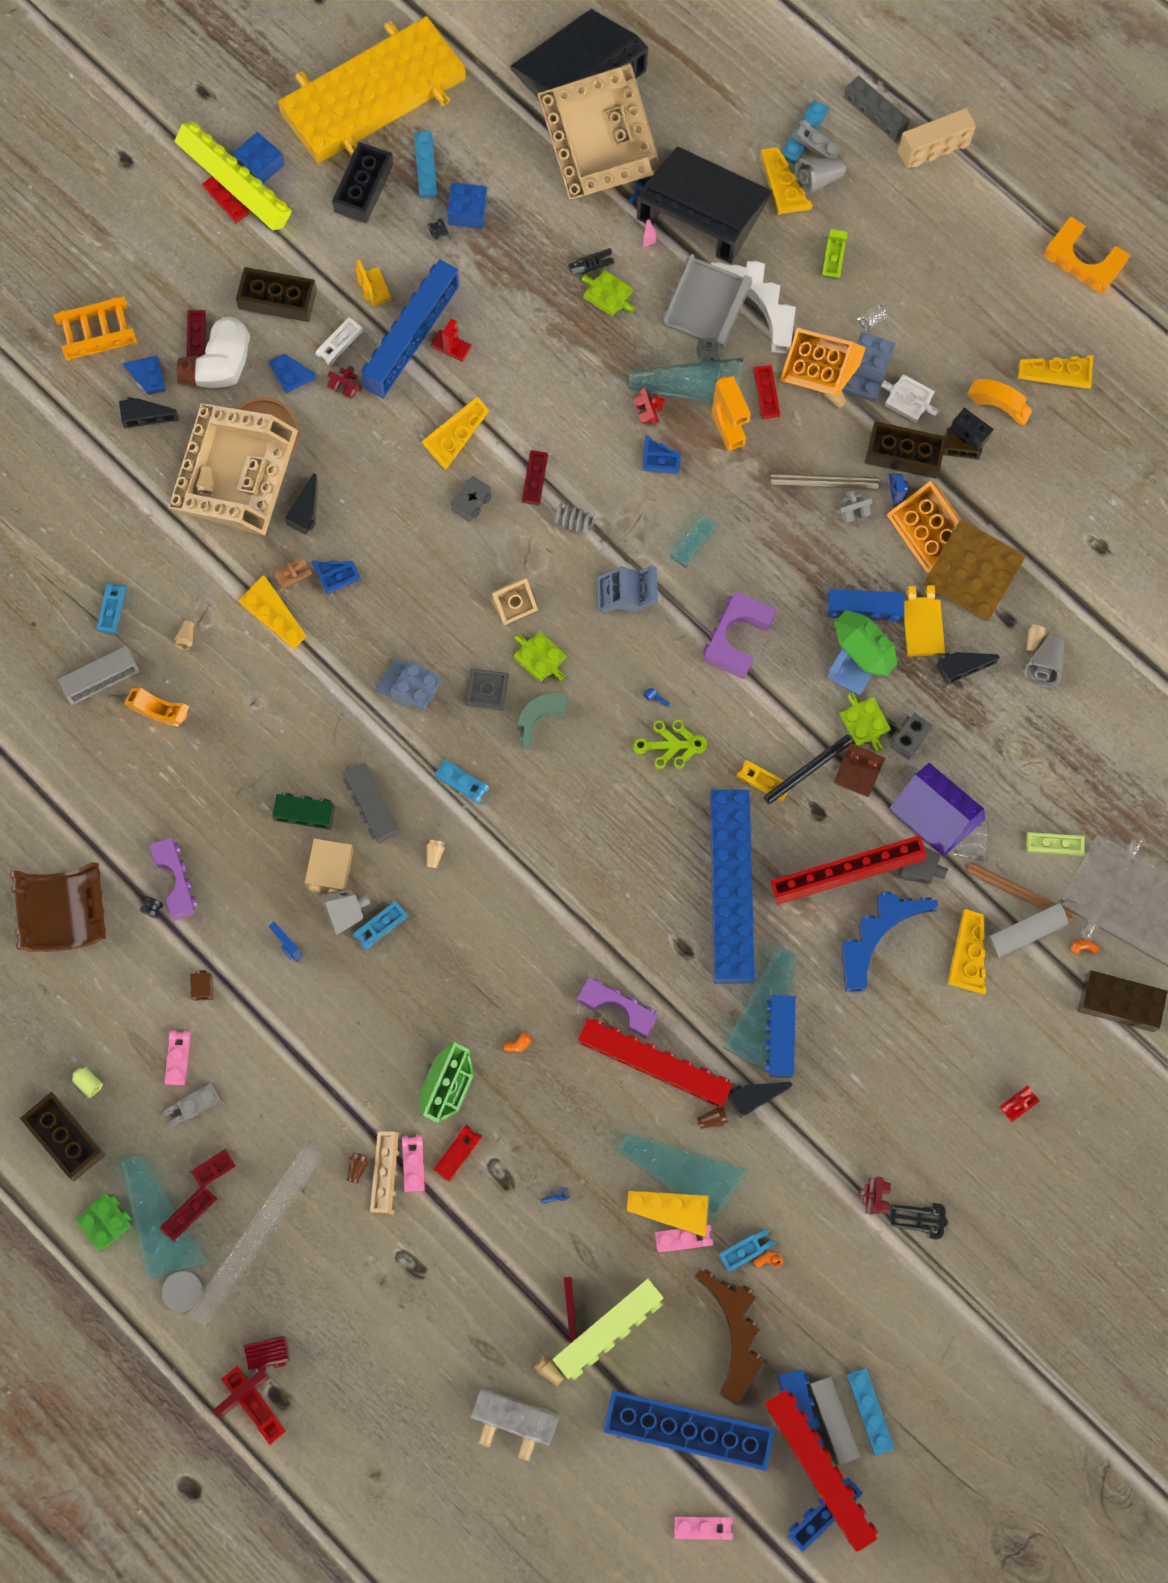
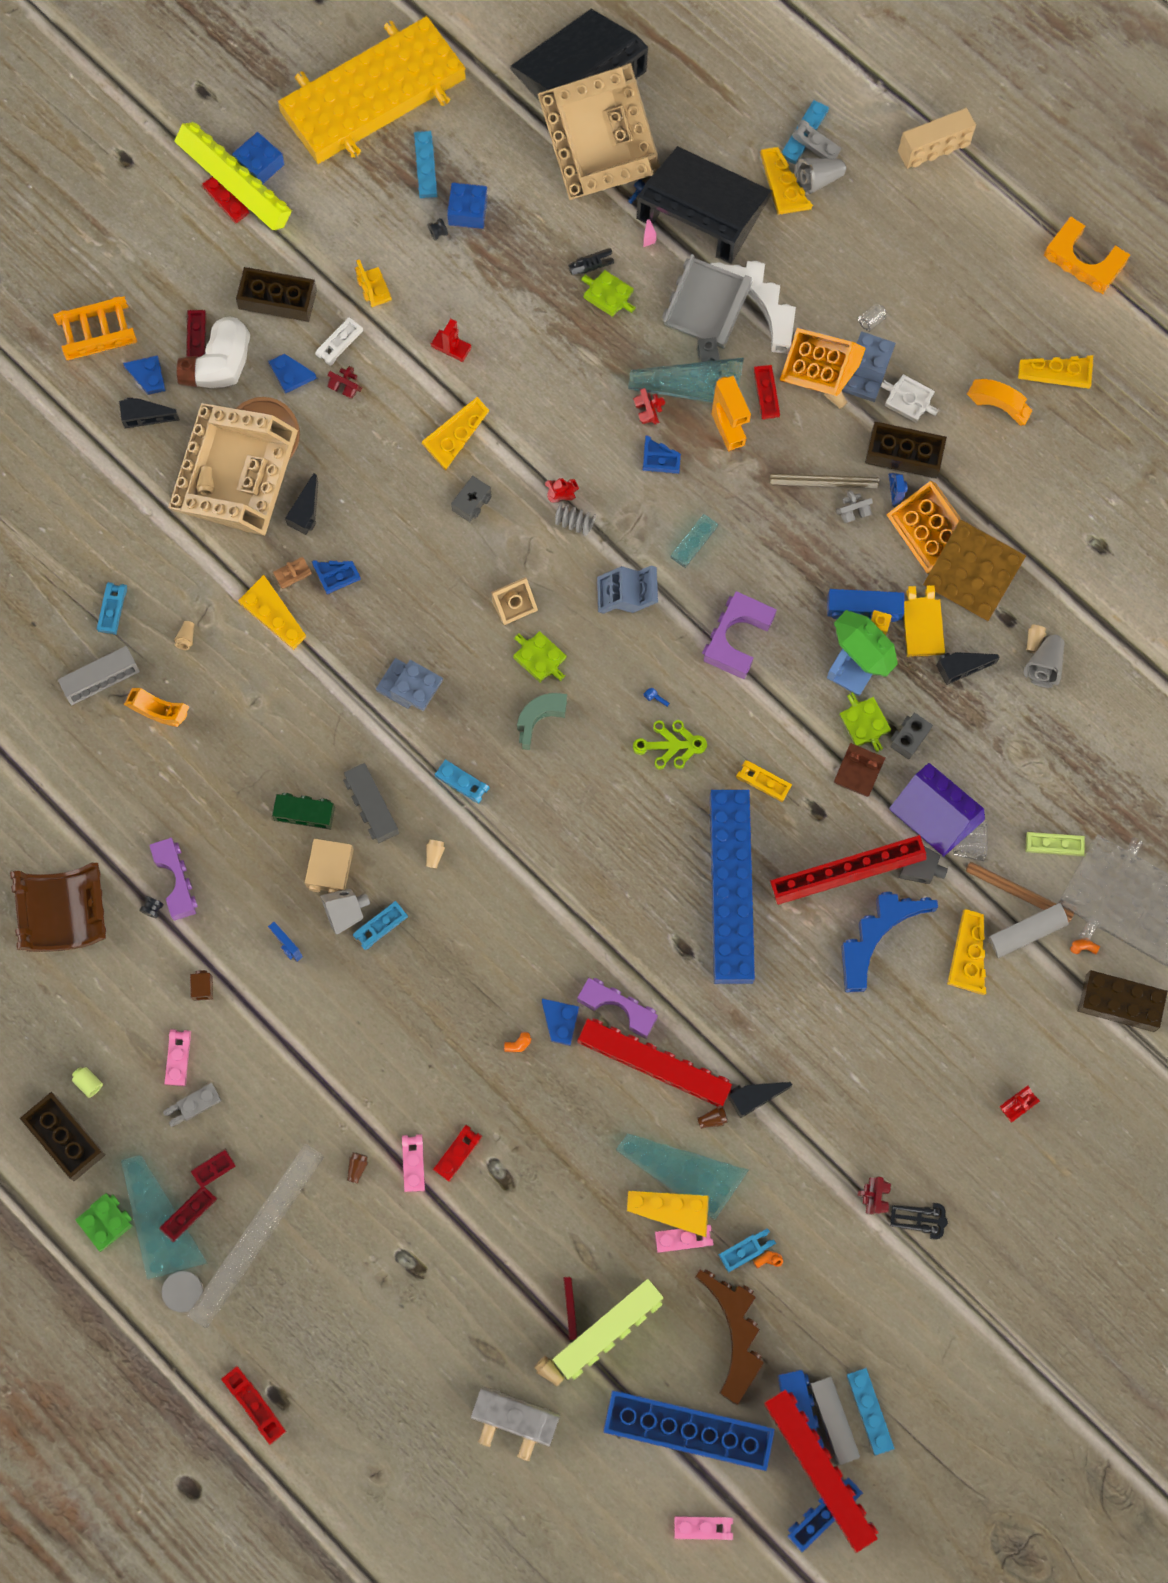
dark red tile [213,1370,270,1419] -> none
dark red brick [244,1336,290,1373] -> none
black brick [332,142,393,223] -> none
blue brick [362,259,460,399] -> none
tan hinge [370,1132,401,1214] -> none
bright green wedge [419,1041,474,1123] -> none
dark grey tile [466,669,509,711] -> none
dark red tile [522,450,549,506] -> none
blue hand [541,1188,570,1203] -> none
clear light blue wing [723,946,796,1073] -> none
black axle [763,734,853,805] -> none
blue brick [765,995,796,1078] -> none
lime bracket [822,229,848,279] -> none
dark grey brick [844,75,910,142] -> none
dark brown brick [943,428,982,460] -> none
black brick [950,407,994,451] -> none
none -> blue wing [542,998,579,1046]
none -> red hips [545,478,579,503]
none -> yellow bracket [871,610,892,635]

